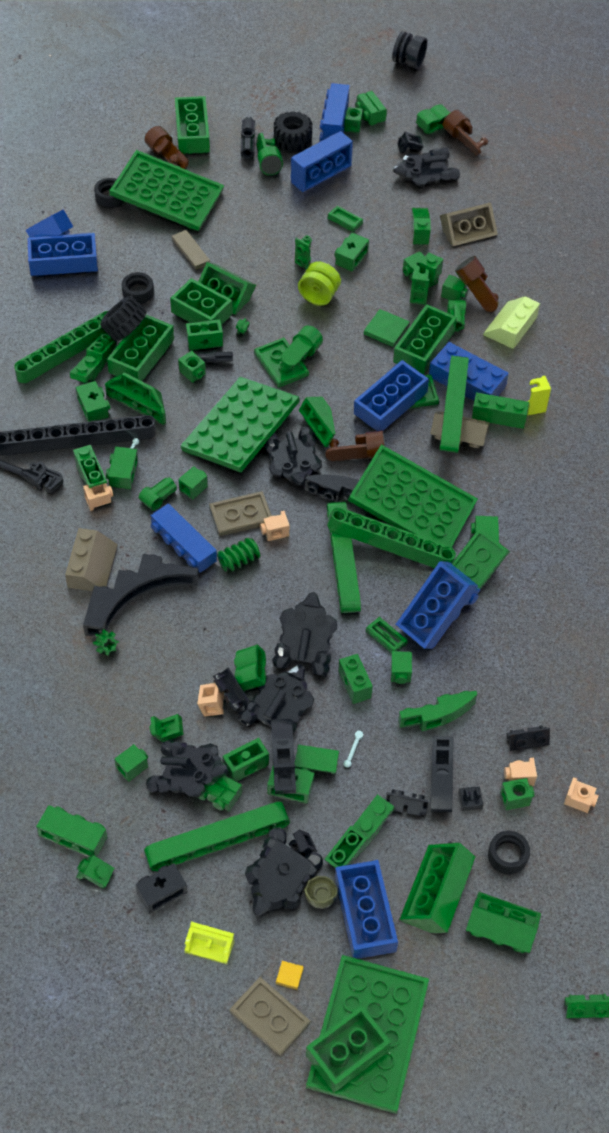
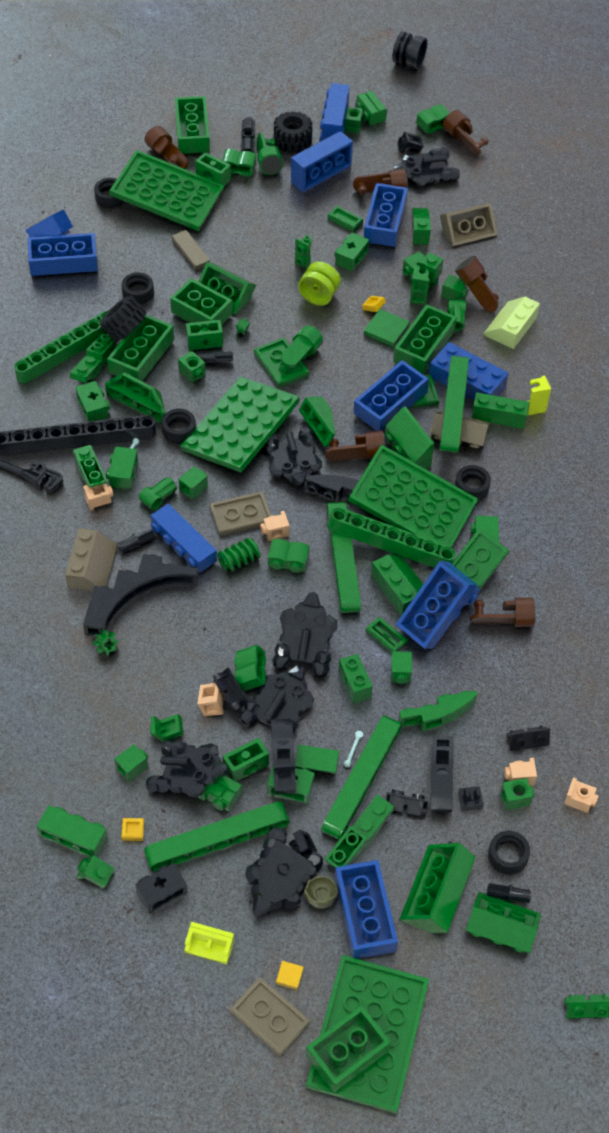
none -> black axle [117,529,155,554]
none -> yellow tile [121,818,144,841]
none -> black tyre [161,408,196,443]
none -> green brick [195,152,231,186]
none -> green brick [222,149,256,176]
none -> green brick [267,539,310,573]
none -> green beam [321,715,402,840]
none -> reddish brown piece [353,169,408,195]
none -> yellow tile [362,296,386,312]
none -> blue brick [364,183,408,247]
none -> green slope [371,554,423,616]
none -> green slope [384,406,434,469]
none -> black tyre [455,465,491,500]
none -> reddish brown piece [470,597,536,627]
none -> black axle [486,883,531,904]

